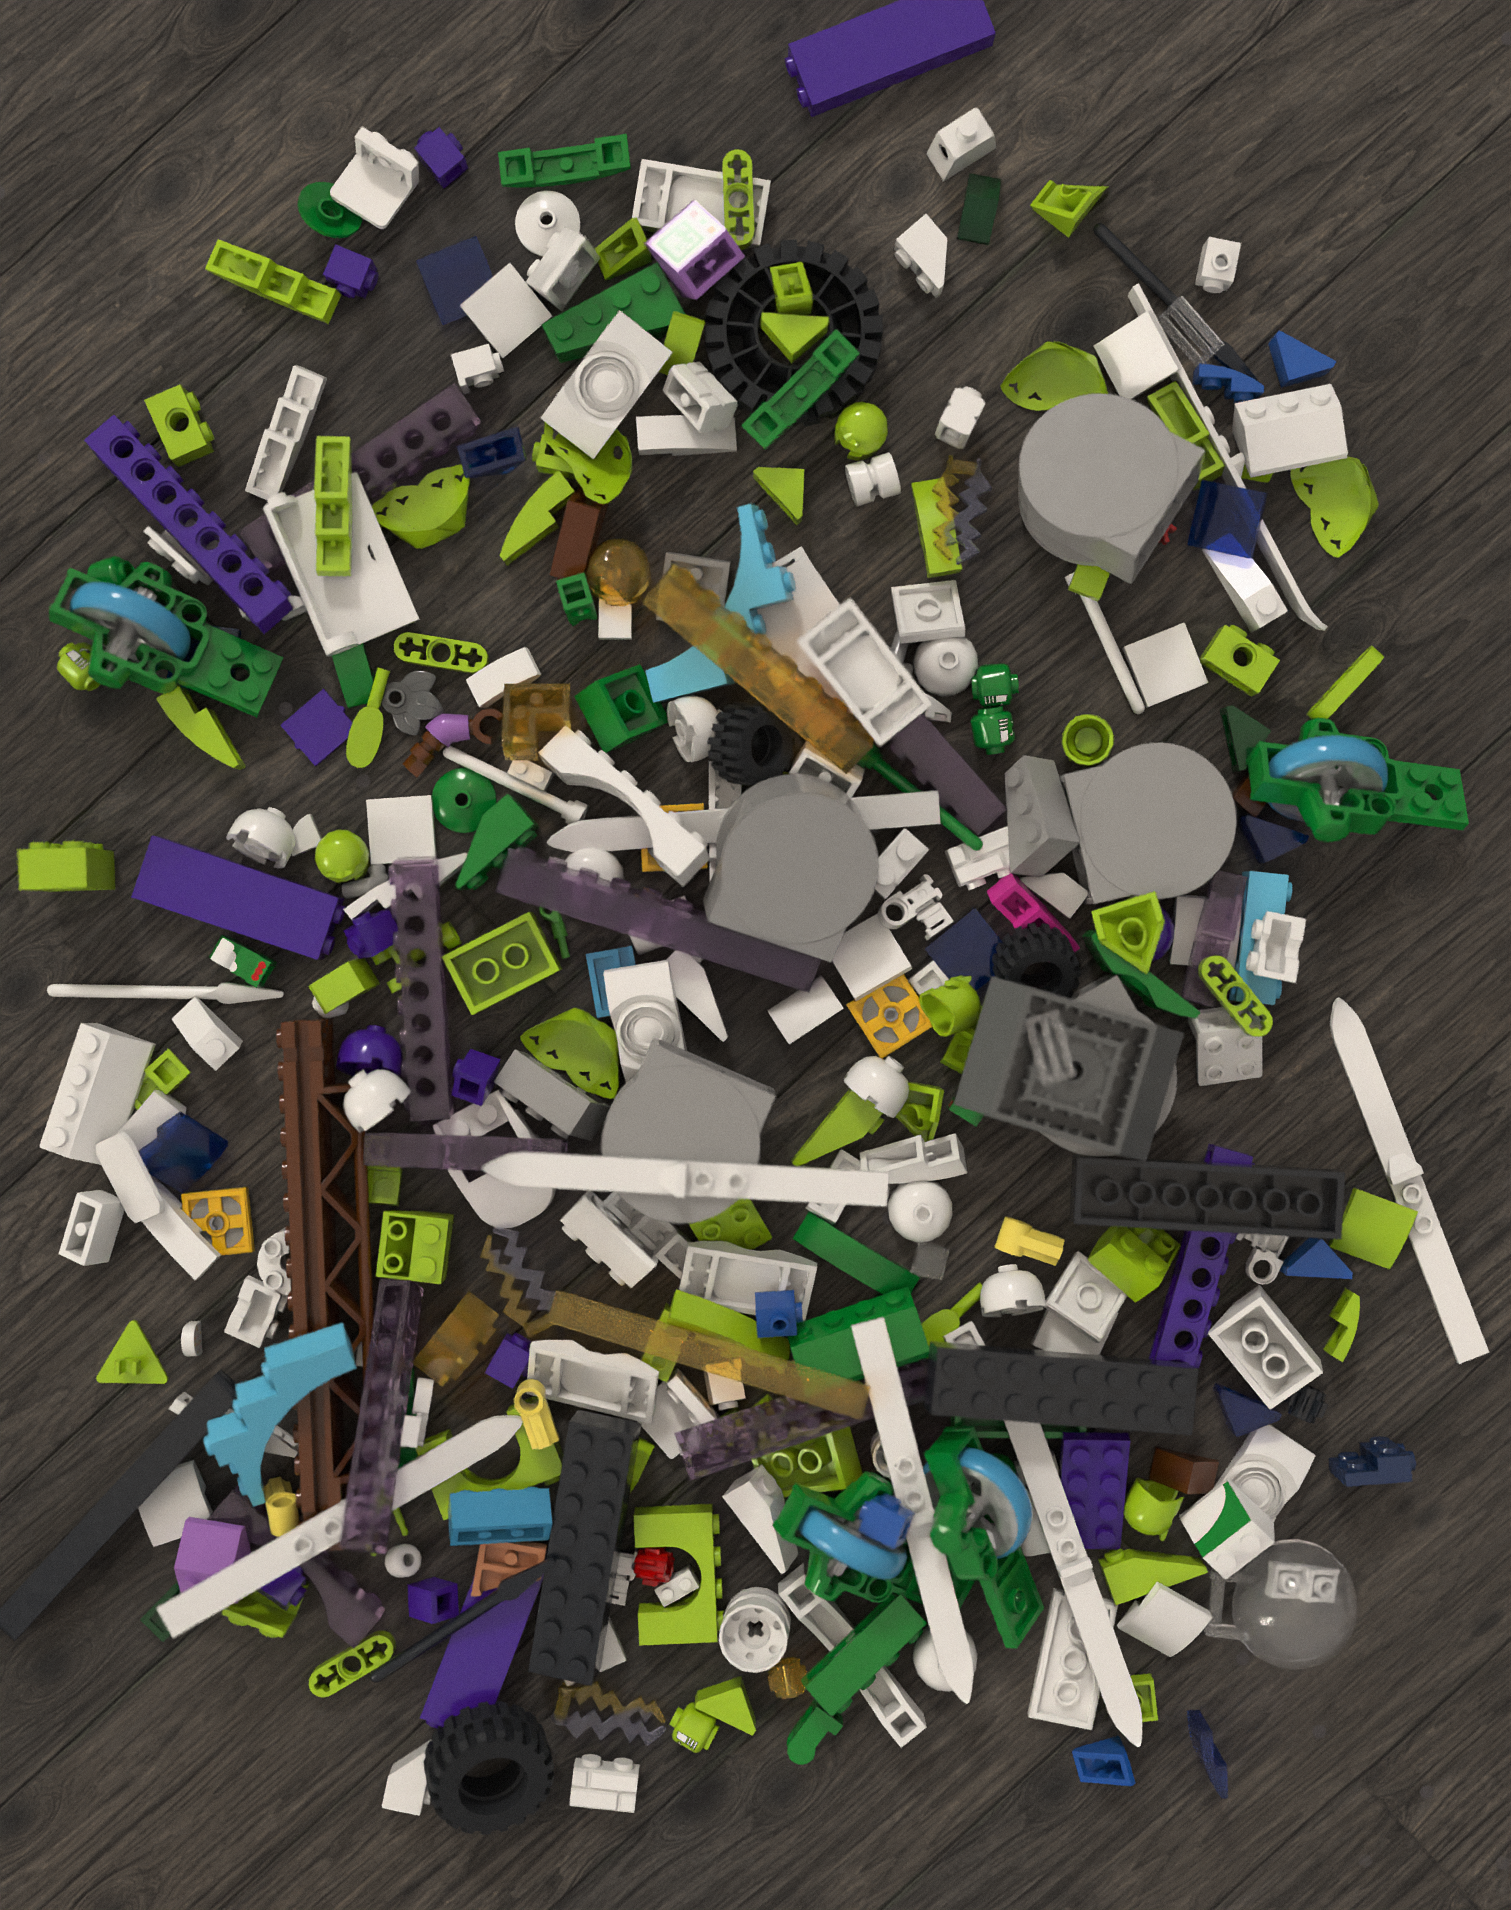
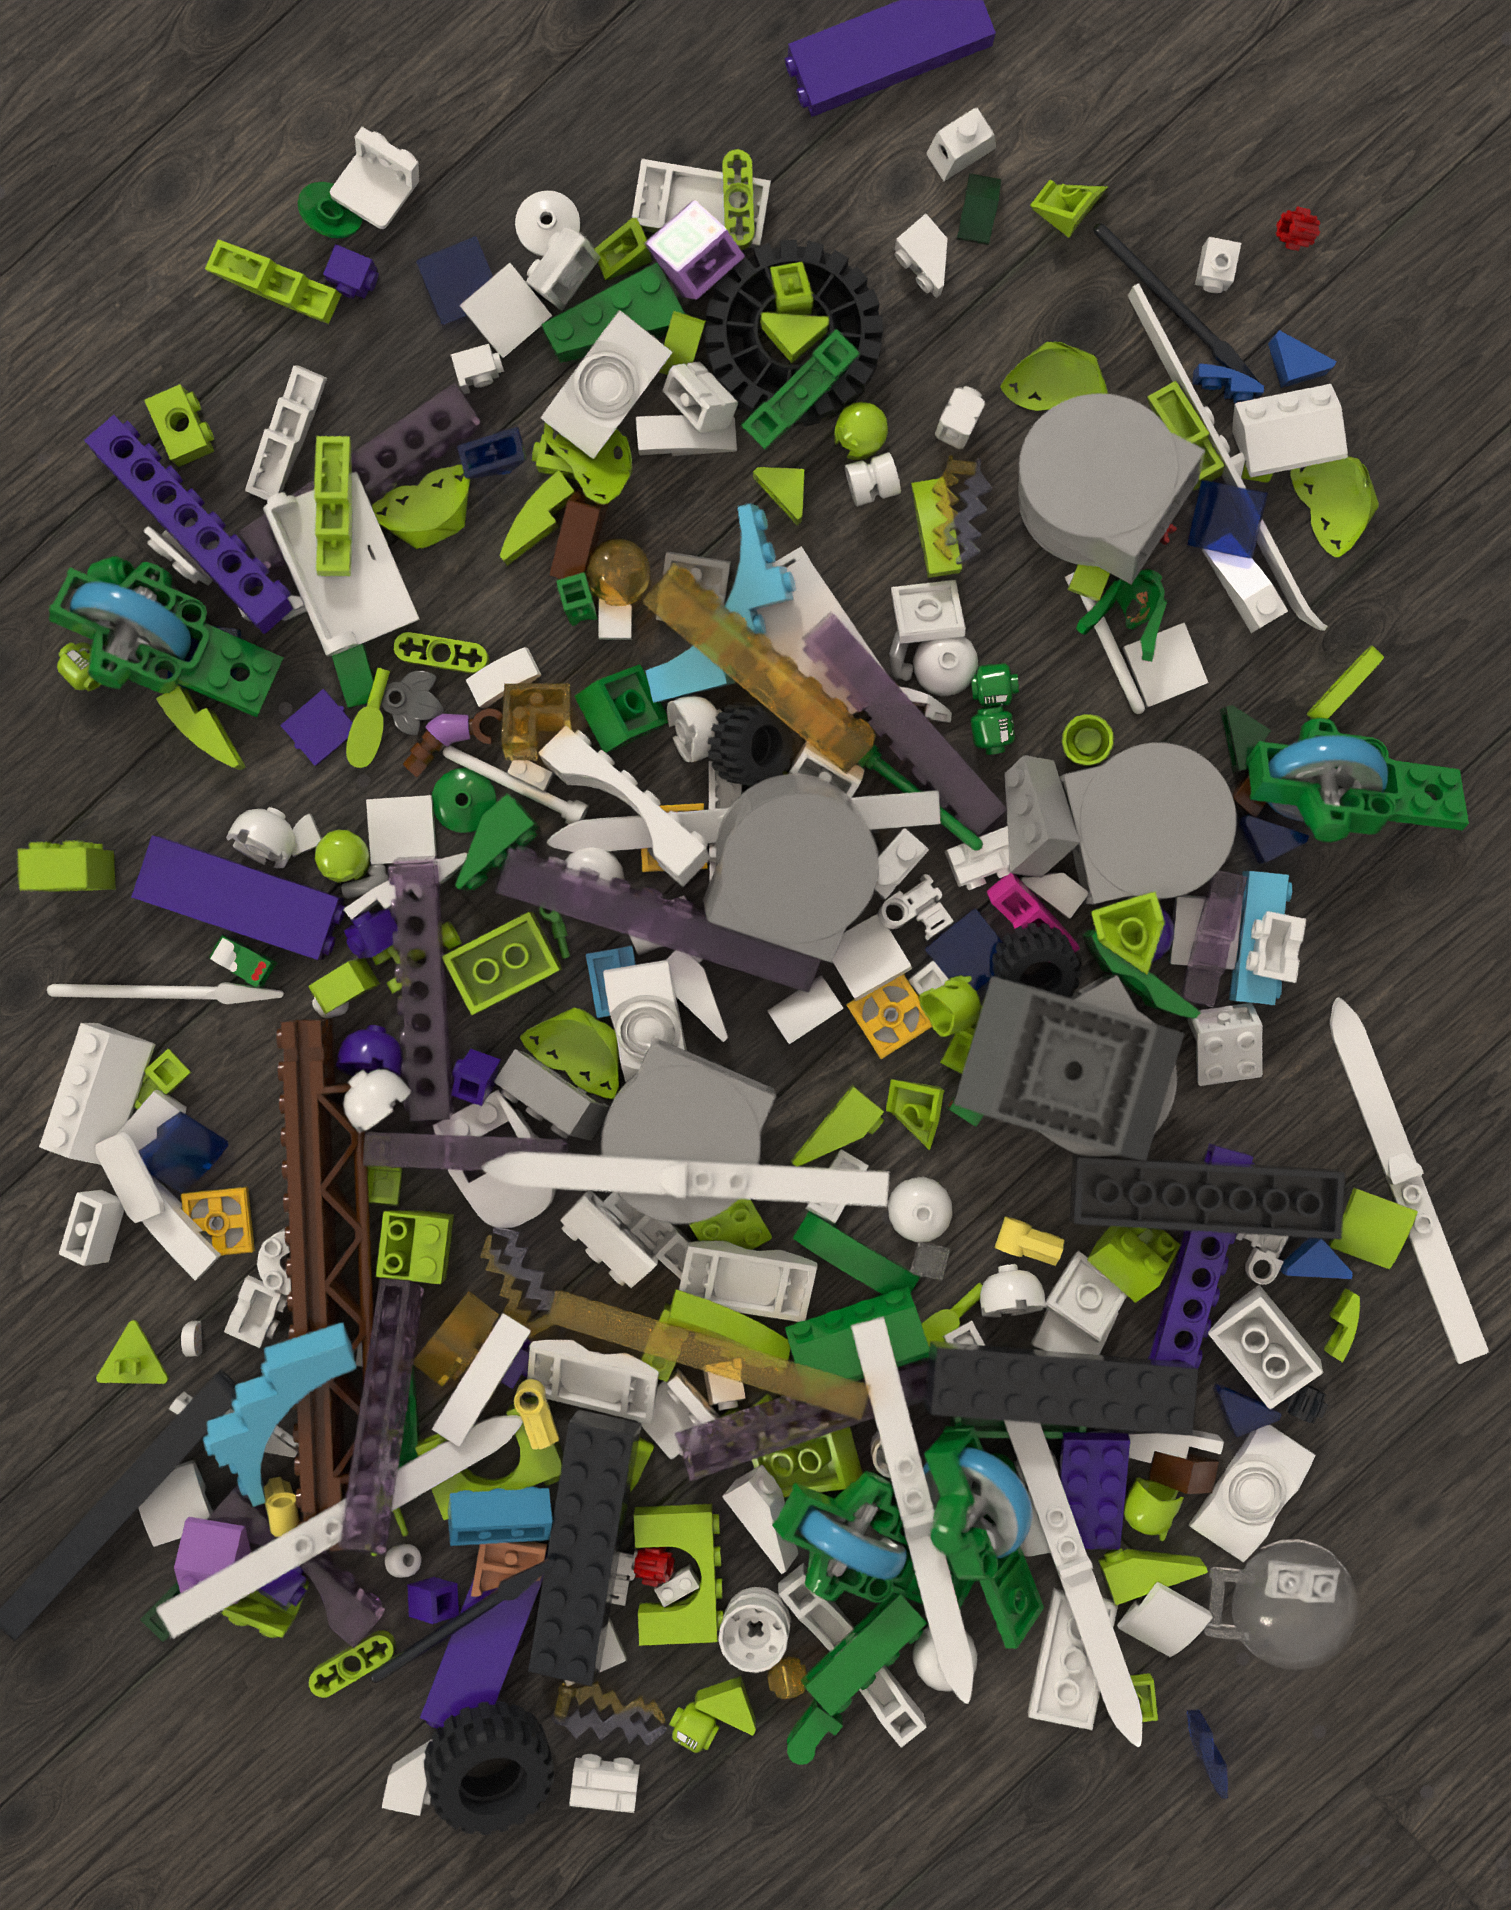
white slope [172,996,242,1071] -> none
white piece [400,1377,434,1448] -> none
dark purple brick [414,127,468,189] -> none
green slope [498,134,631,188] -> none
blue brick [755,1290,803,1338] -> none
white slope [797,598,932,746] -> none
white cylinder [844,1056,909,1118] -> none
blue brick [858,1494,915,1549] -> none
white slope [860,1133,967,1184] -> none
clear tile [1024,1010,1076,1085] -> none
blue slope [1072,1735,1135,1786] -> none
white tile [1094,310,1182,400] -> none
clear tile [1157,296,1225,367] -> none
white slope [1180,1478,1275,1580] -> none
lime beam [1198,956,1273,1037] -> none
lime brick [1199,625,1280,697] -> none
dark blue plate [1328,1436,1416,1487] -> none
none -> white slope [432,1313,531,1447]
none -> green piece [1076,569,1167,662]
none -> white slope [1090,1429,1224,1463]
none -> red gear [1276,206,1320,251]

